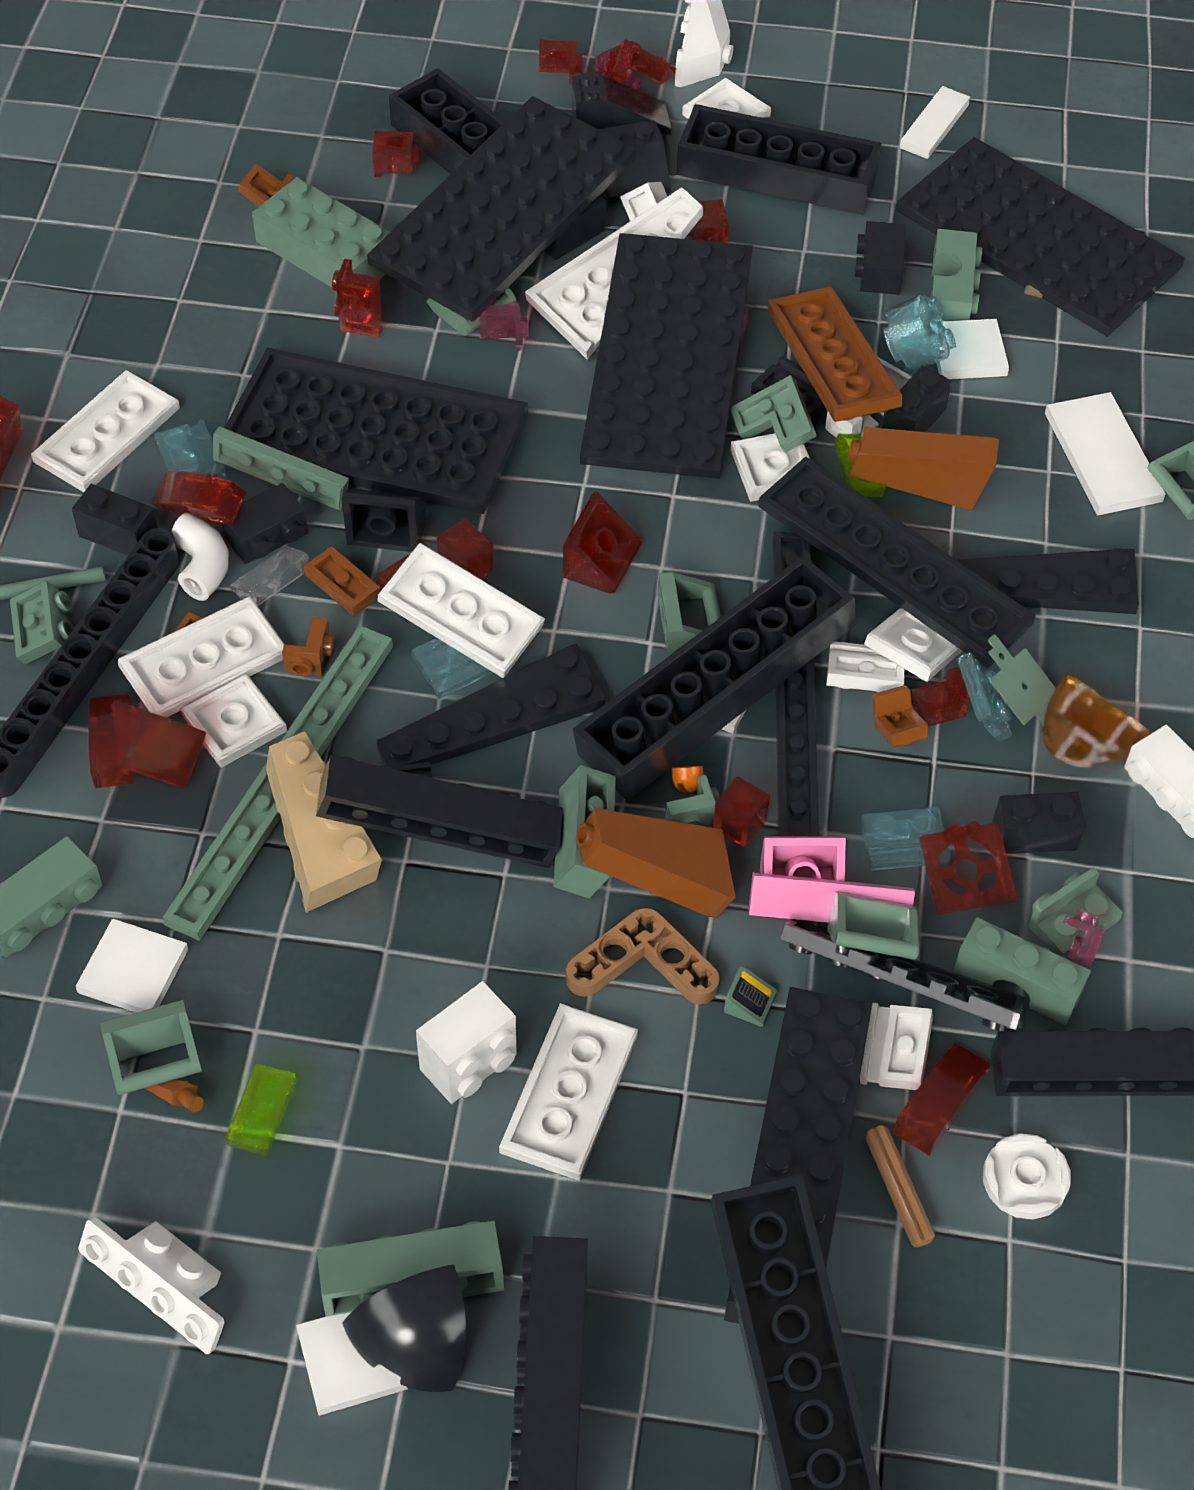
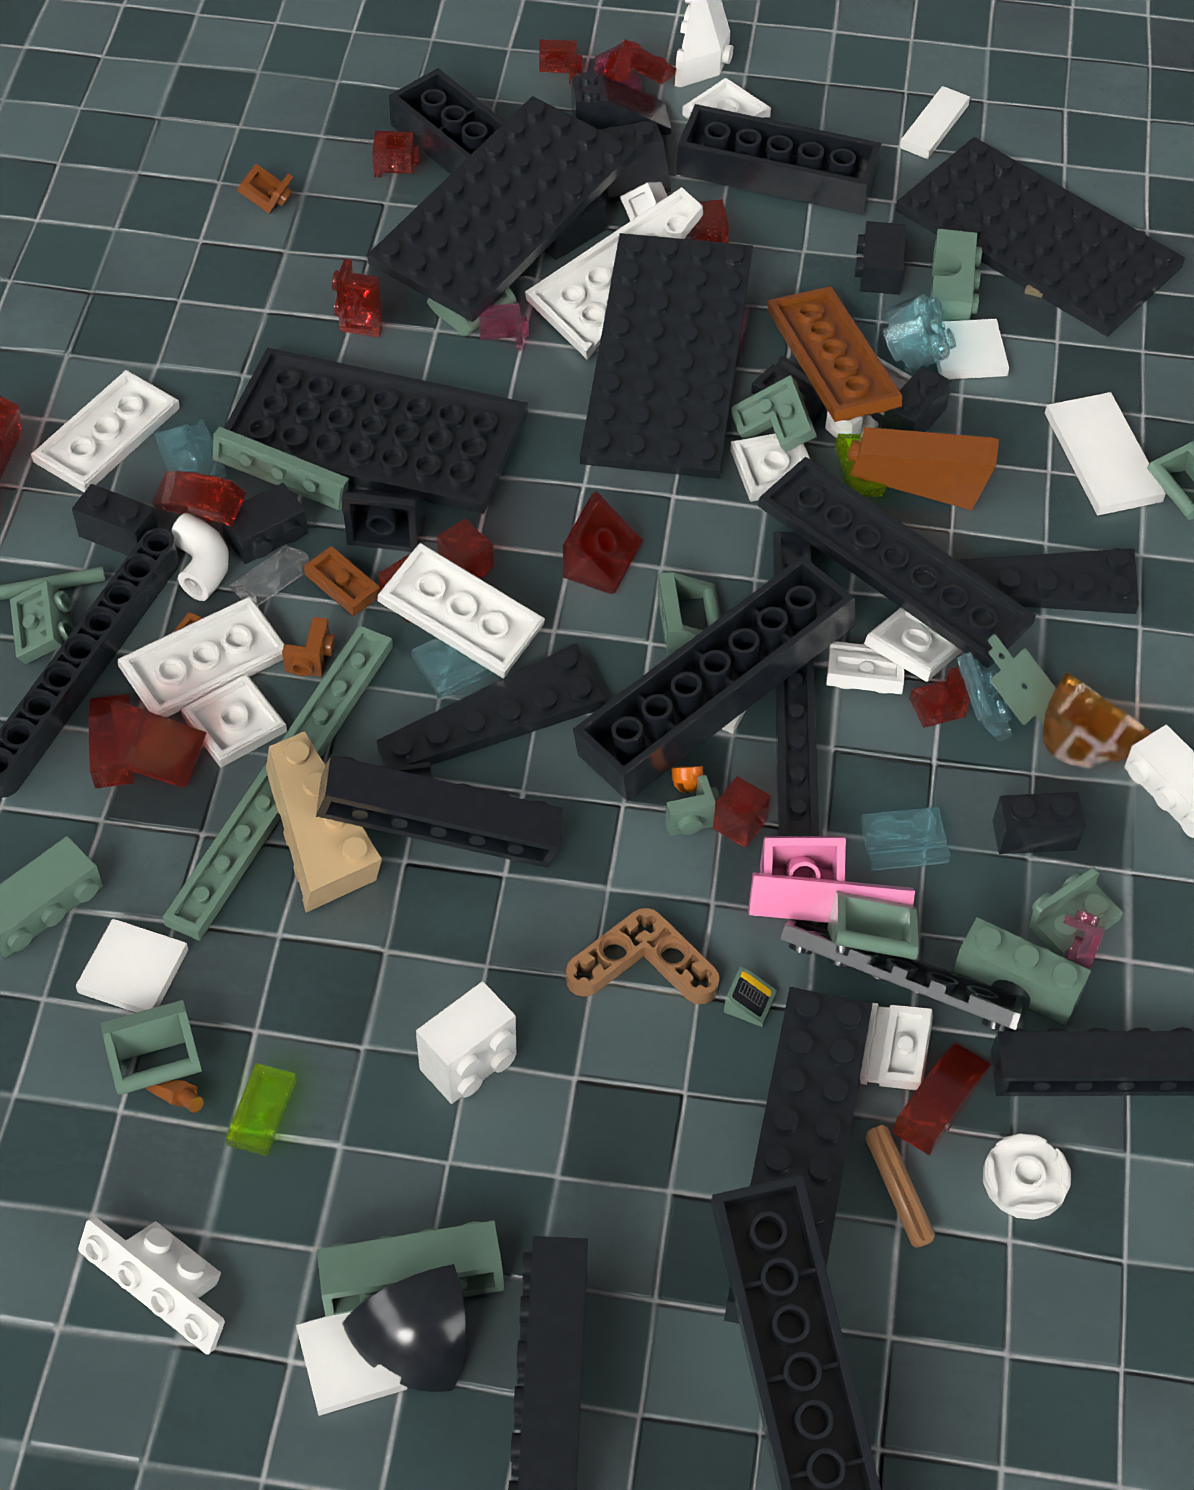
sand green brick [252,177,390,301] -> none
white tile [499,1003,638,1181] -> none
sand green brick [554,765,616,898] -> none
dark orange slope [576,808,736,918] -> none
dark orange bracket [872,685,928,747] -> none
clear red piece [919,821,1017,915] -> none

